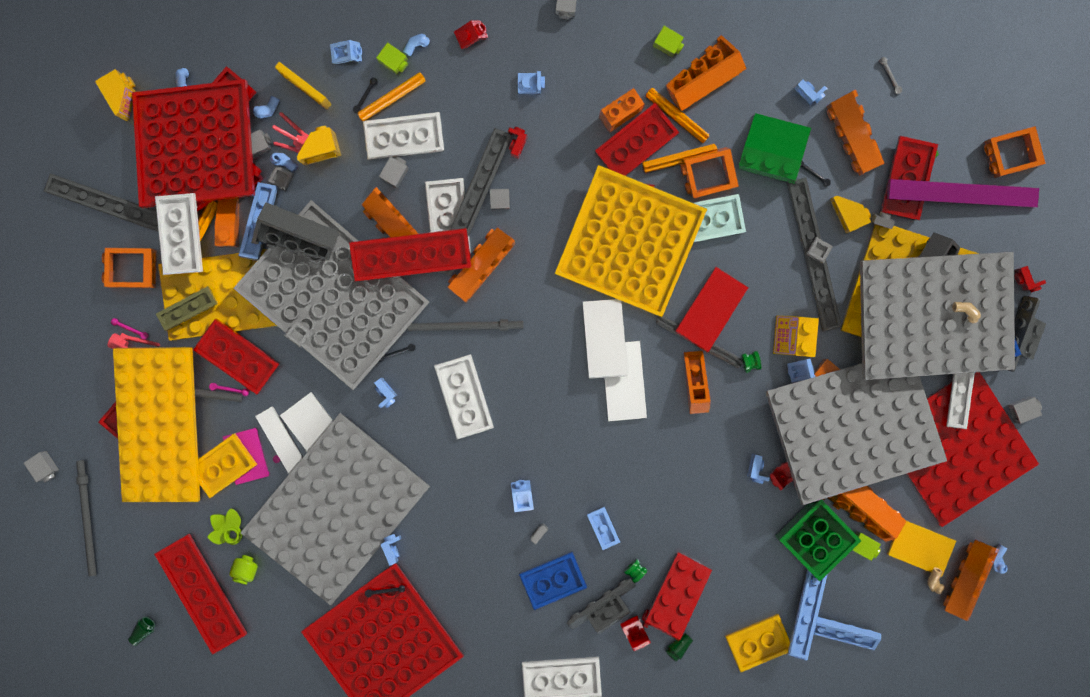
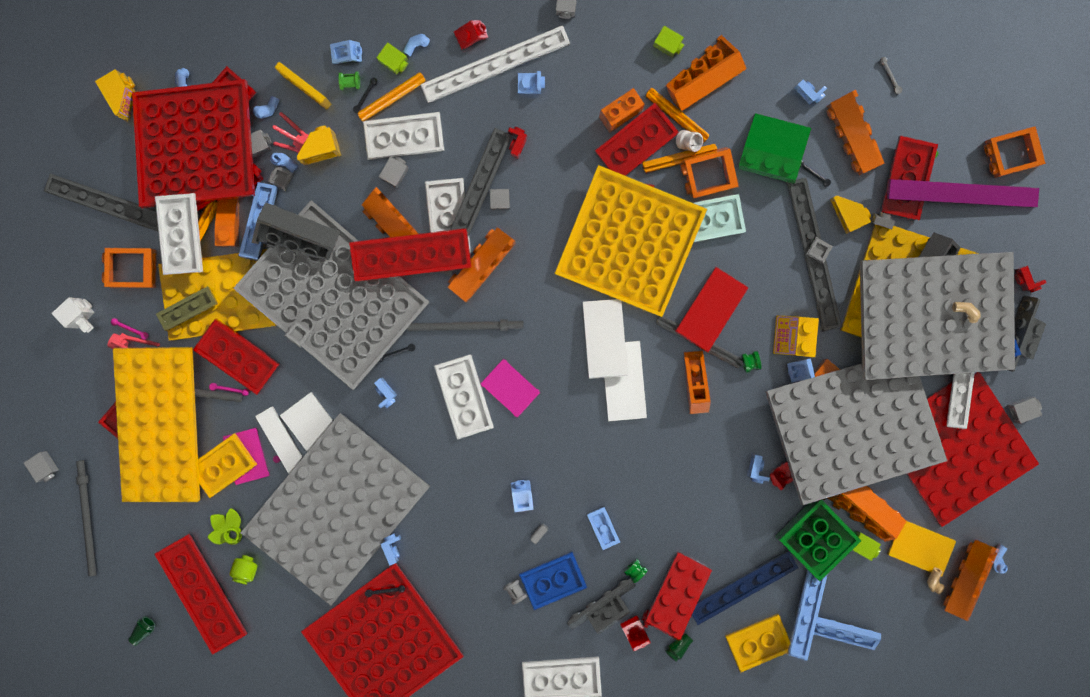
none -> white brick [52,297,94,333]
none -> bright green bush [338,71,360,90]
none -> white tile [420,25,570,103]
none -> dark pink piece [481,359,540,417]
none -> light grey bush [503,579,527,605]
none -> white wheel [676,130,703,152]
none -> dark blue plate [692,550,799,625]

